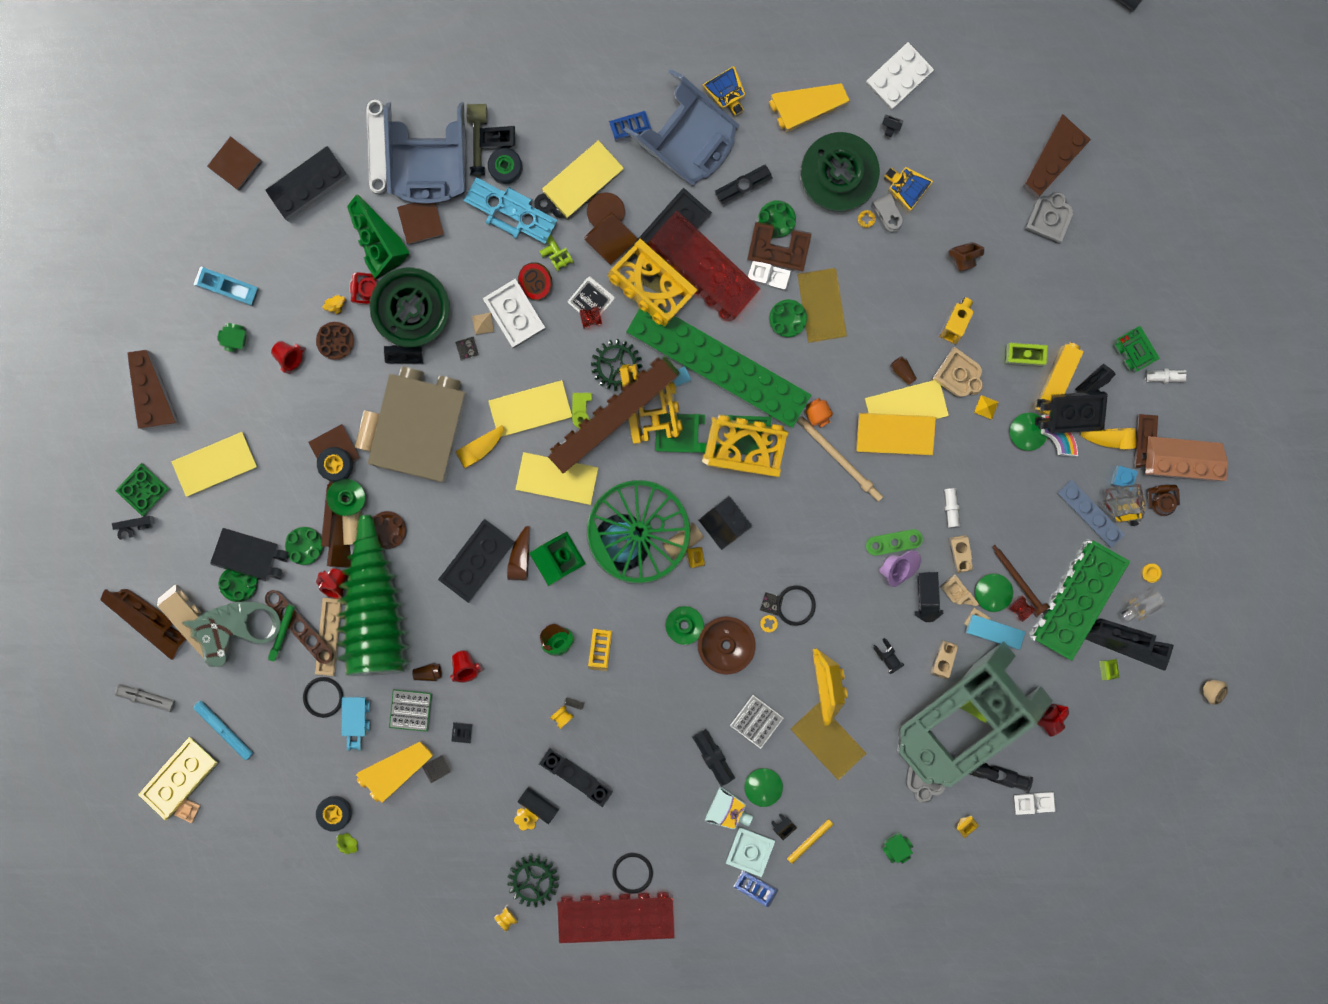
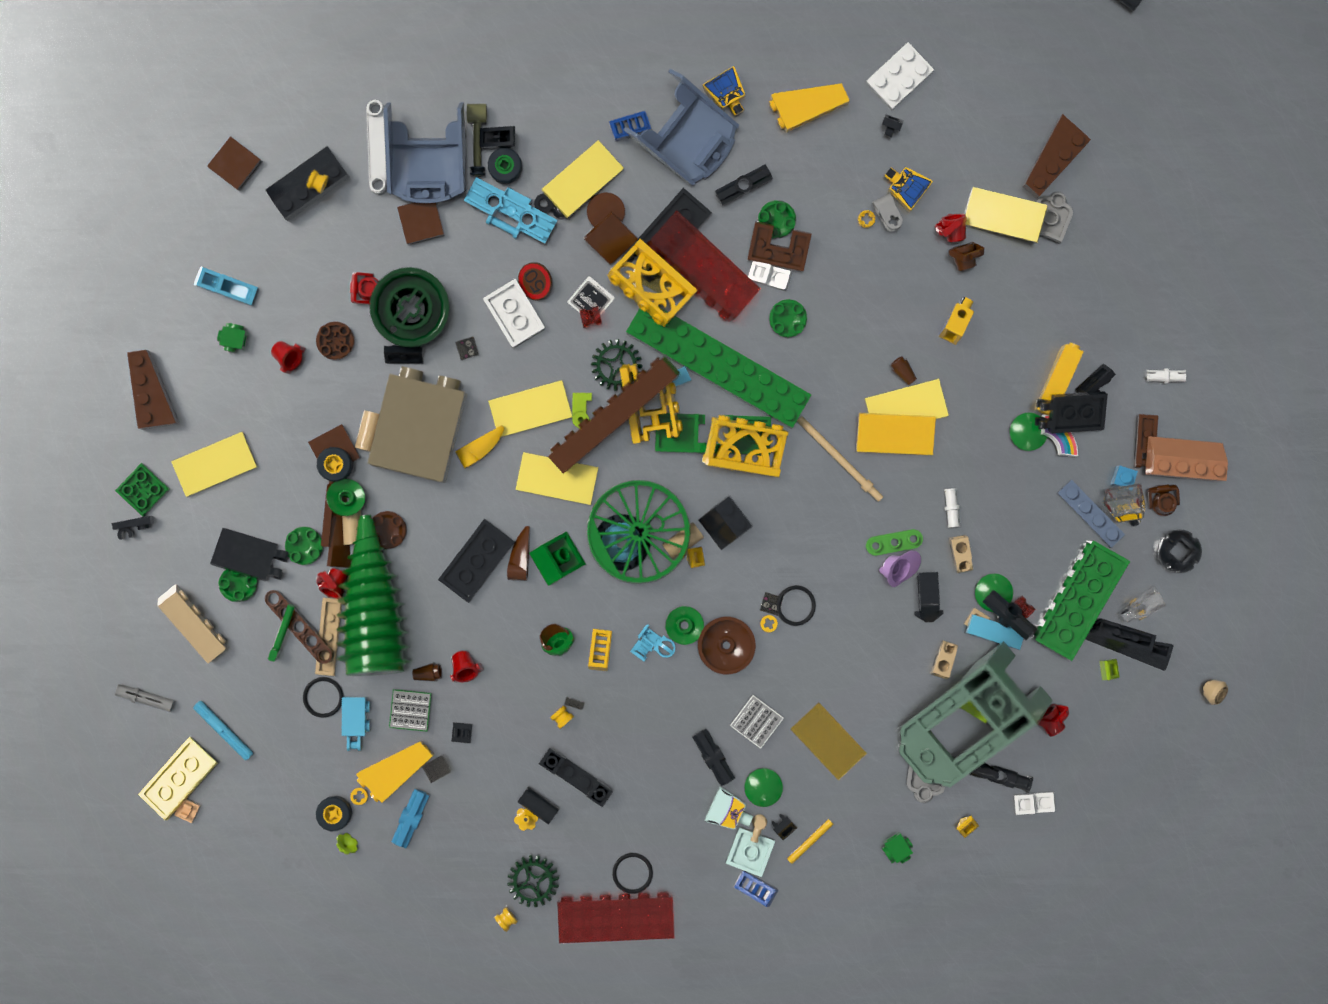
reddish brown wedge [100,589,187,660] -> none
sand green animal [182,602,280,667] -> none
yellow plant [322,295,345,314] -> none
green wedge [347,195,410,279] -> none
tan slope [472,313,494,335] -> none
lime arm [539,234,574,272] -> none
clear yellow piece [797,268,847,343] -> none
dark green wheel [801,132,880,212] -> none
orange head [805,398,833,428] -> none
yellow wedge [812,649,848,726] -> none
black piece [873,638,904,675] -> none
tan plate [932,347,983,397] -> none
tan slope [940,575,979,606] -> none
yellow slope [974,395,999,420] -> none
reddish brown piece [992,545,1050,618] -> none
lime brick [1005,343,1048,366] -> none
yellow piece [1081,428,1137,449] -> none
green slope [1114,326,1160,373] -> none
yellow tile [1141,564,1162,583] -> none
none -> yellow wheel [307,170,329,194]
none -> yellow bush [350,788,368,805]
none -> dark azure piece [391,789,430,848]
none -> medium azure piece [630,624,675,661]
none -> tan piece [750,814,767,843]
none -> red piece [935,214,967,242]
none -> light yellow tile [966,187,1048,243]
none -> black piece [983,590,1037,640]
none -> black piece [1157,529,1202,573]

